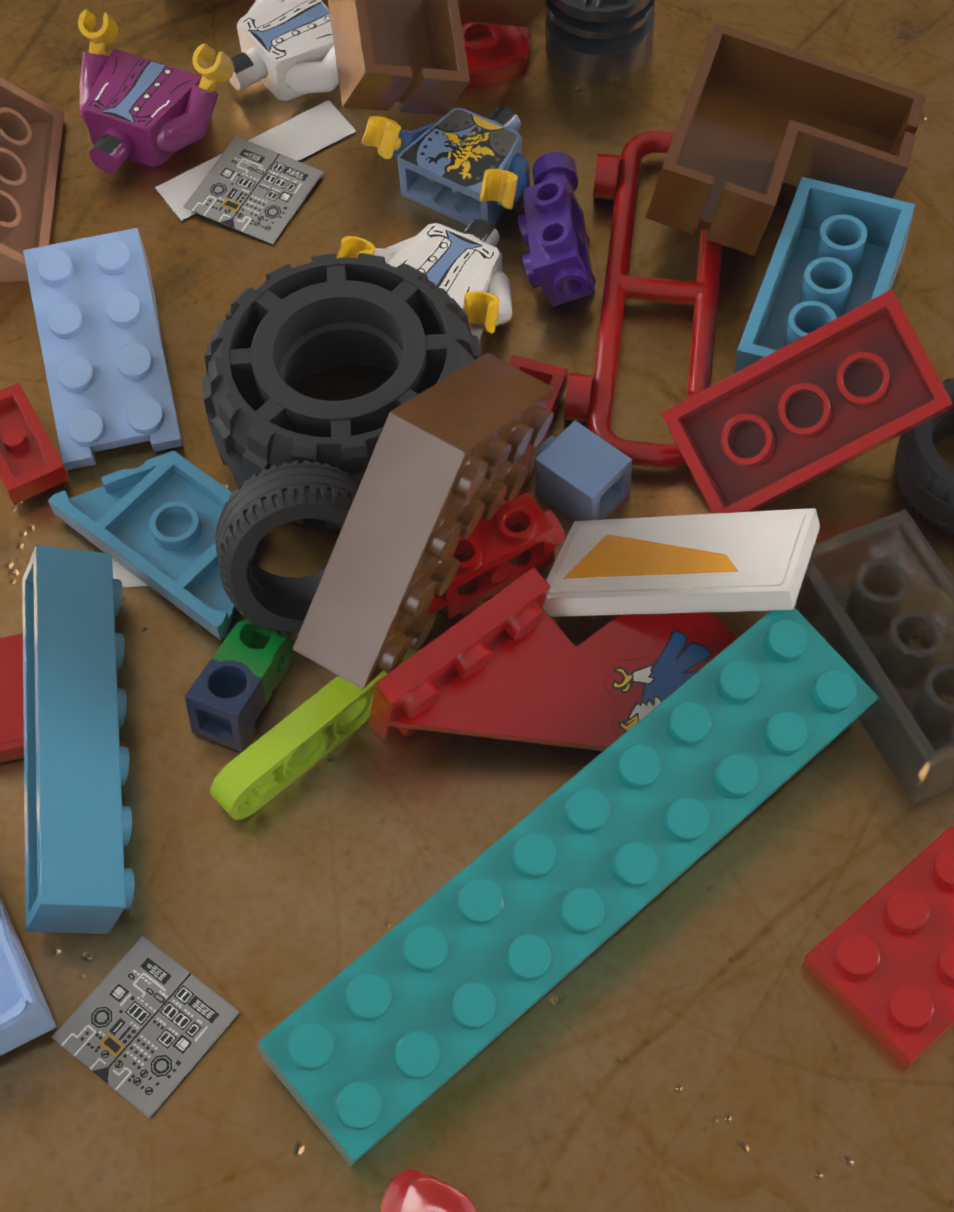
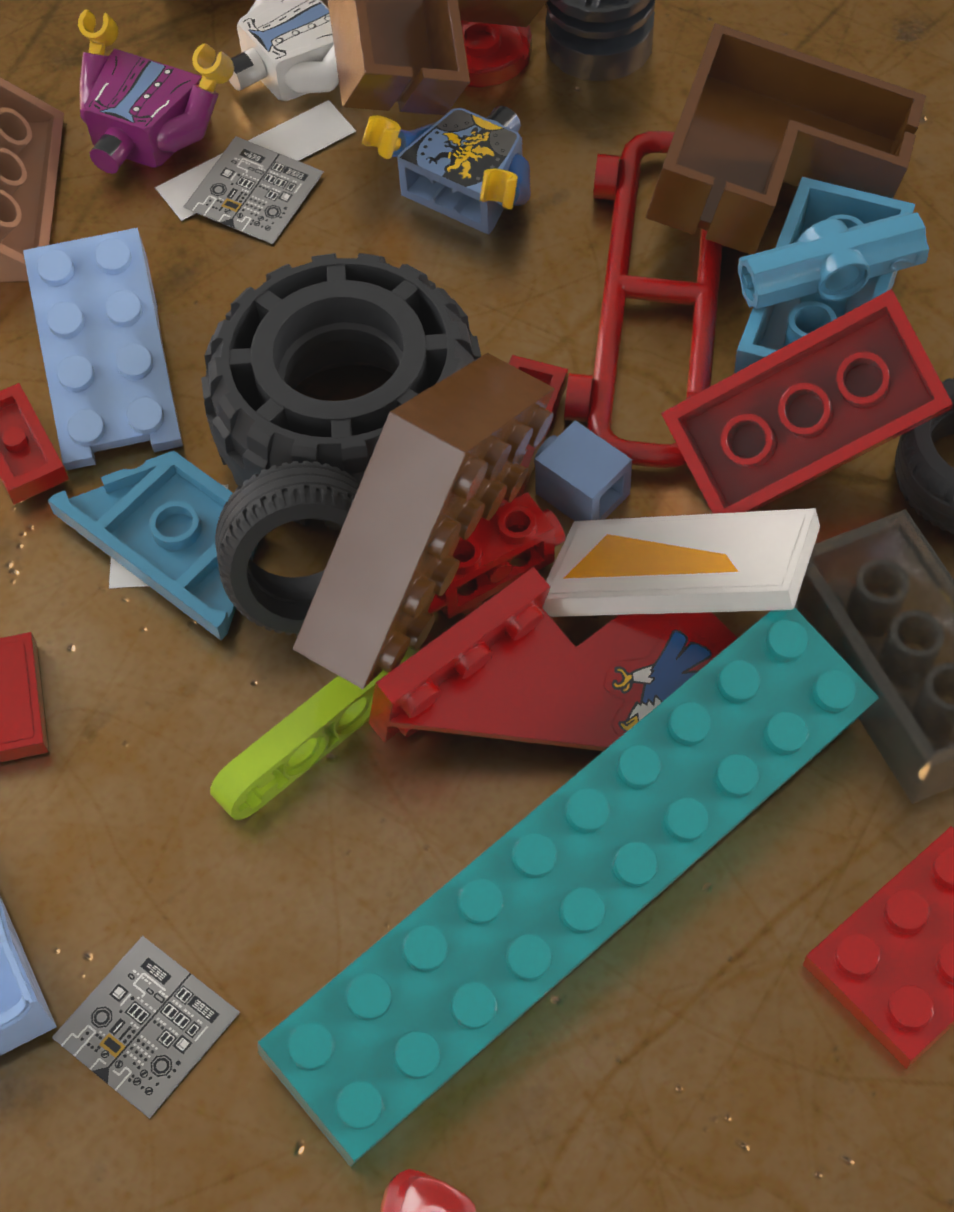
dark azure brick [22,545,135,934] -> none
dark blue leg [185,620,294,753] -> none
torso [337,219,513,340] -> none
dark purple brick [518,152,596,307] -> none
none -> dark azure piece [738,212,930,309]

